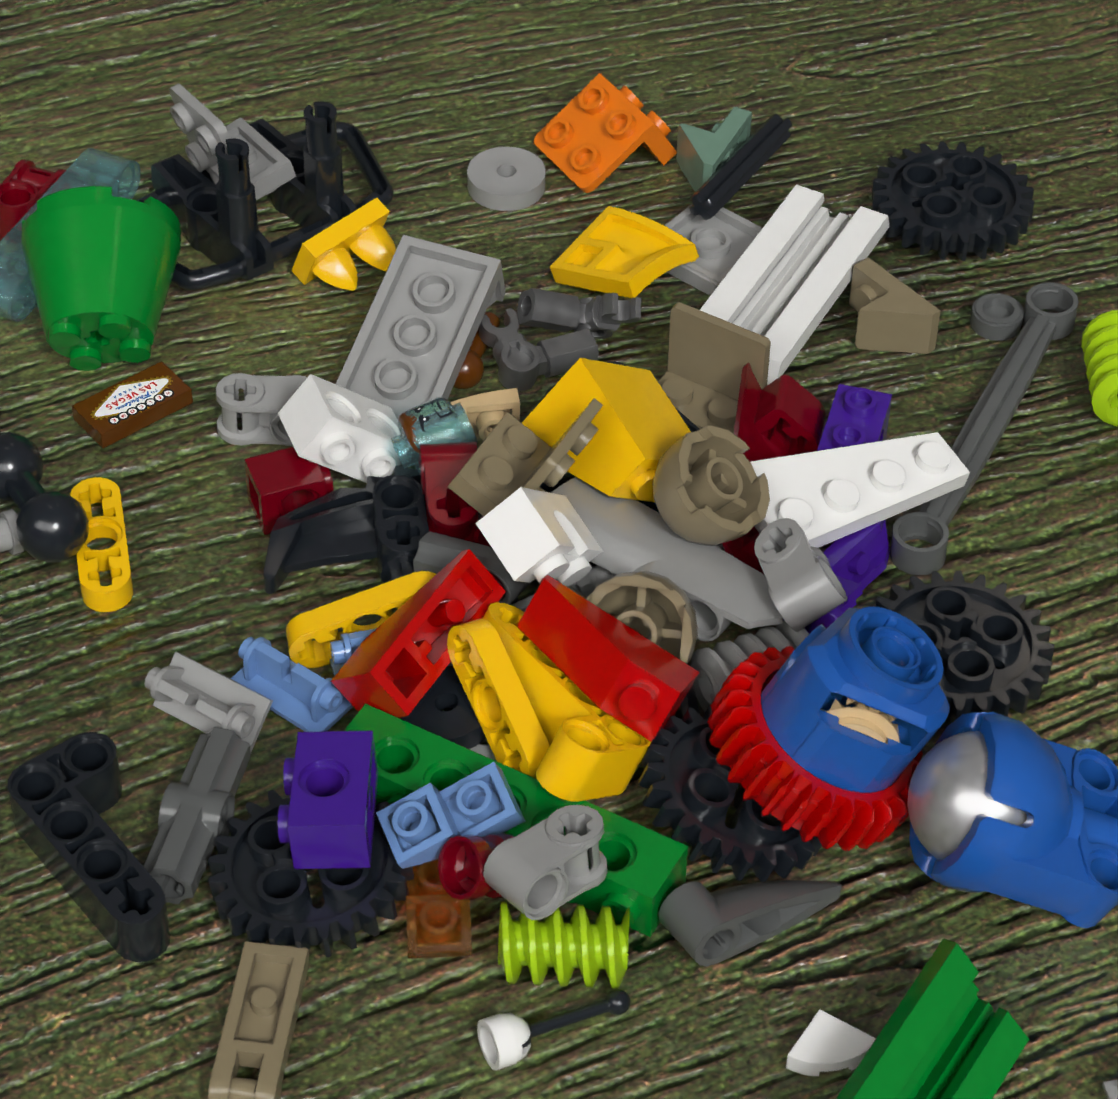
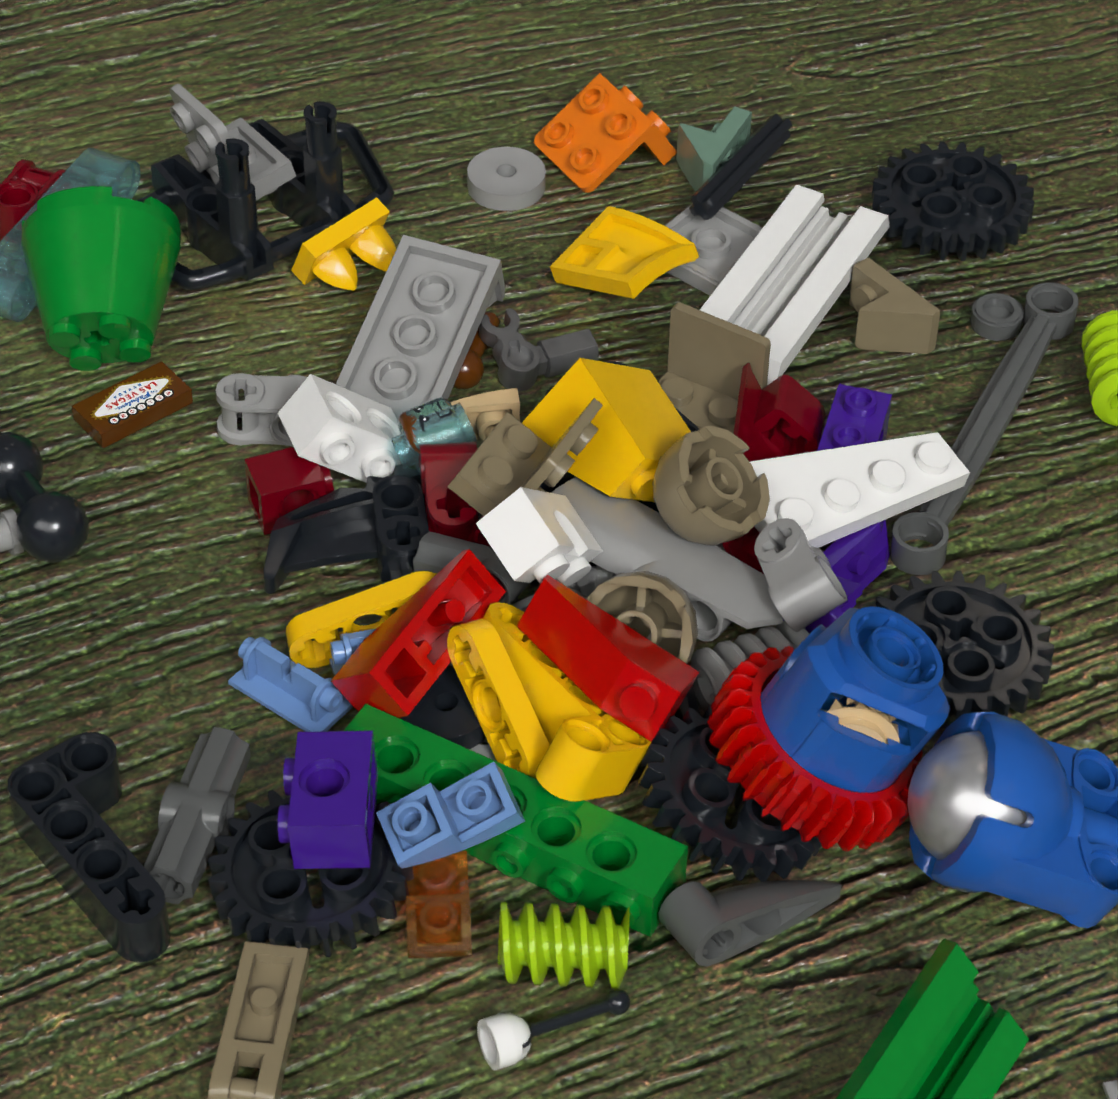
yellow beam [70,477,133,612] -> none
light grey hinge [145,651,273,753] -> none
dark red wheel [438,834,514,900] -> none
light grey piece [483,805,608,920] -> none
flat silver bar [517,288,641,339] -> none
white tile [786,1009,876,1076] -> none

